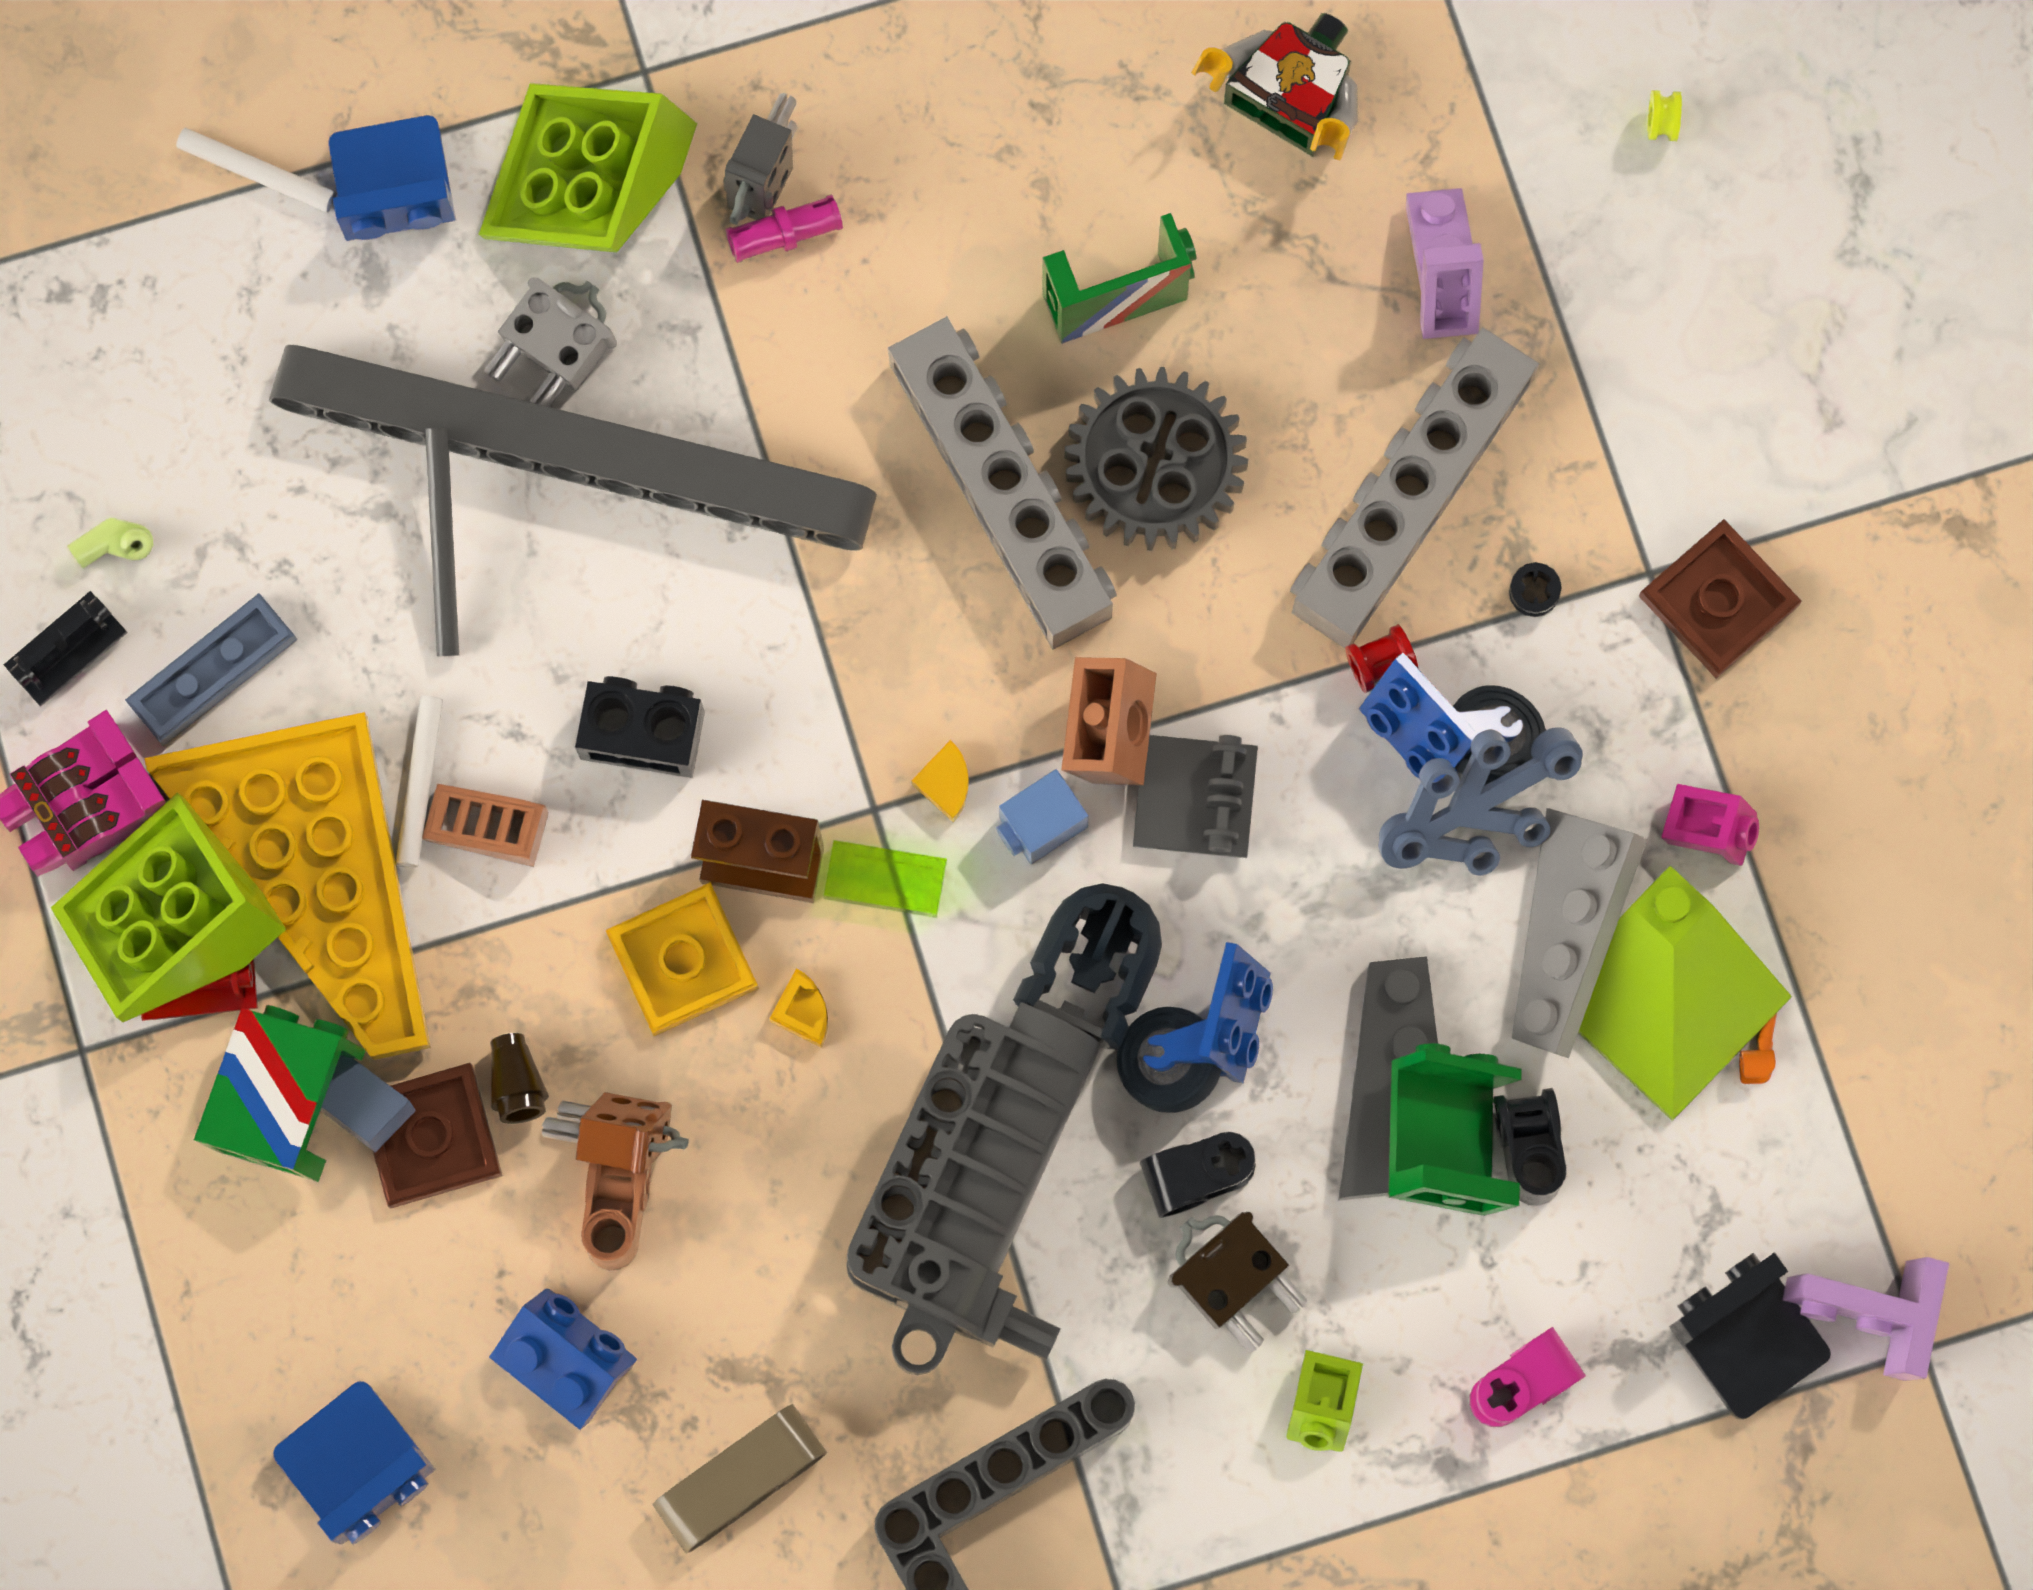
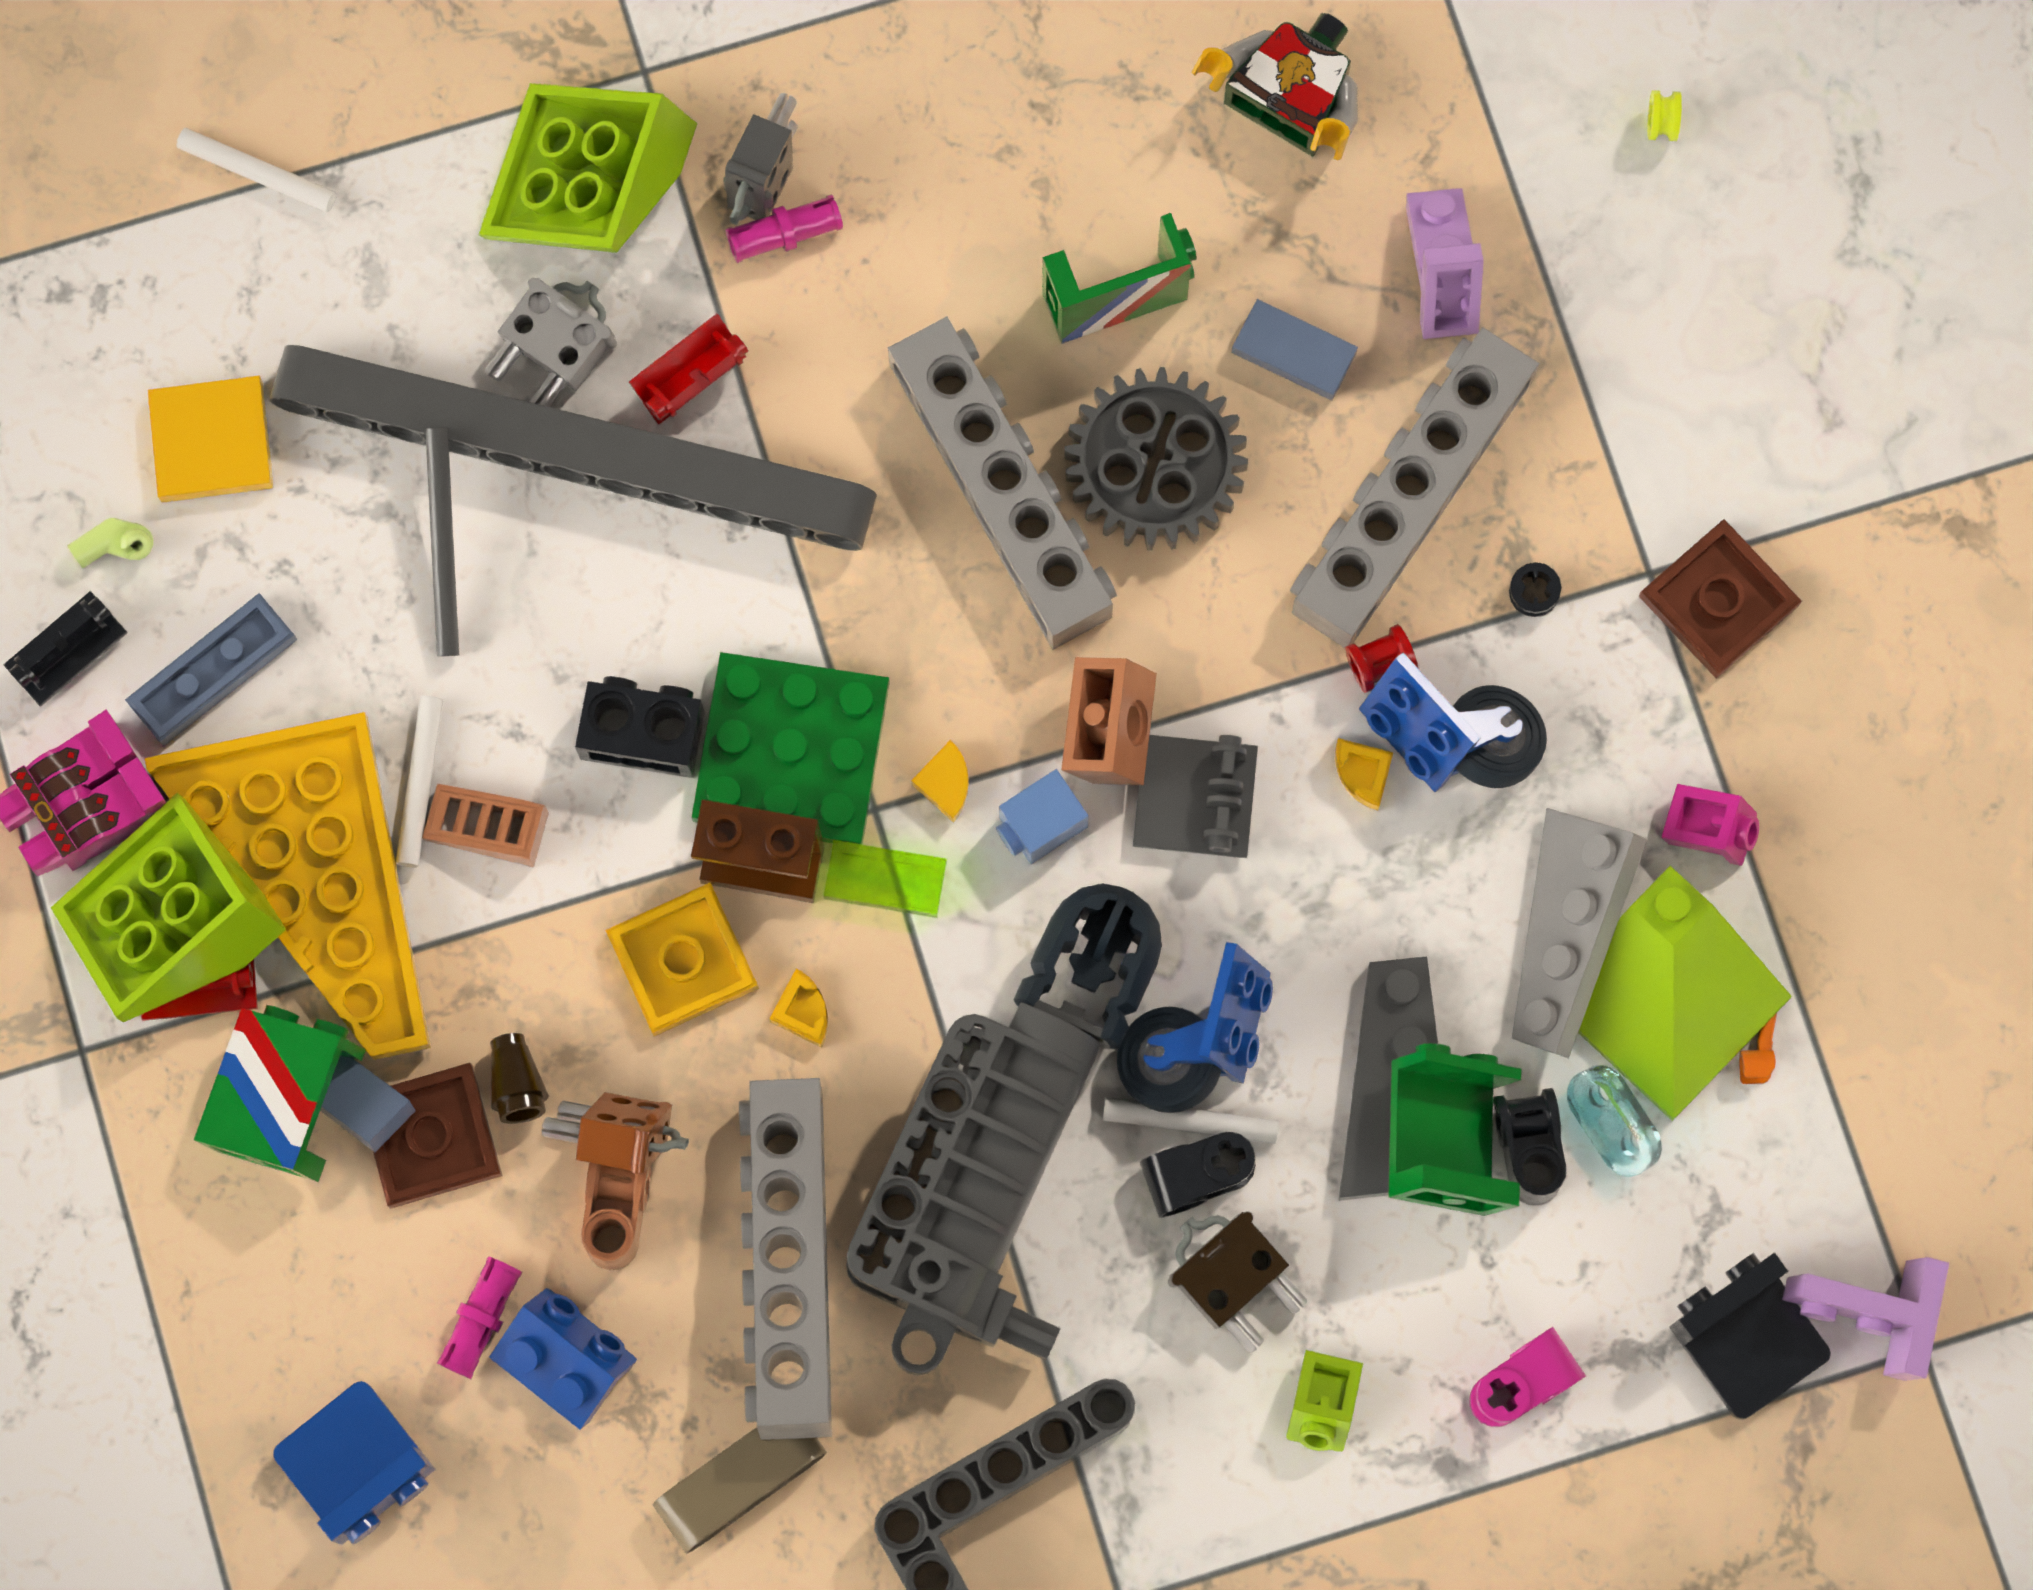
blue bracket [328,115,456,241] -> none
sand blue plant [1378,727,1583,876] -> none
none -> yellow tile [148,375,274,503]
none -> dark pink pin [437,1256,522,1379]
none -> red hinge [629,313,749,425]
none -> green plate [691,652,890,848]
none -> light grey brick [739,1078,832,1440]
none -> white bar [1103,1097,1279,1144]
none -> sand blue tile [1232,299,1358,401]
none -> yellow tile [1335,738,1393,811]
none -> clear light blue plate [1567,1065,1662,1177]

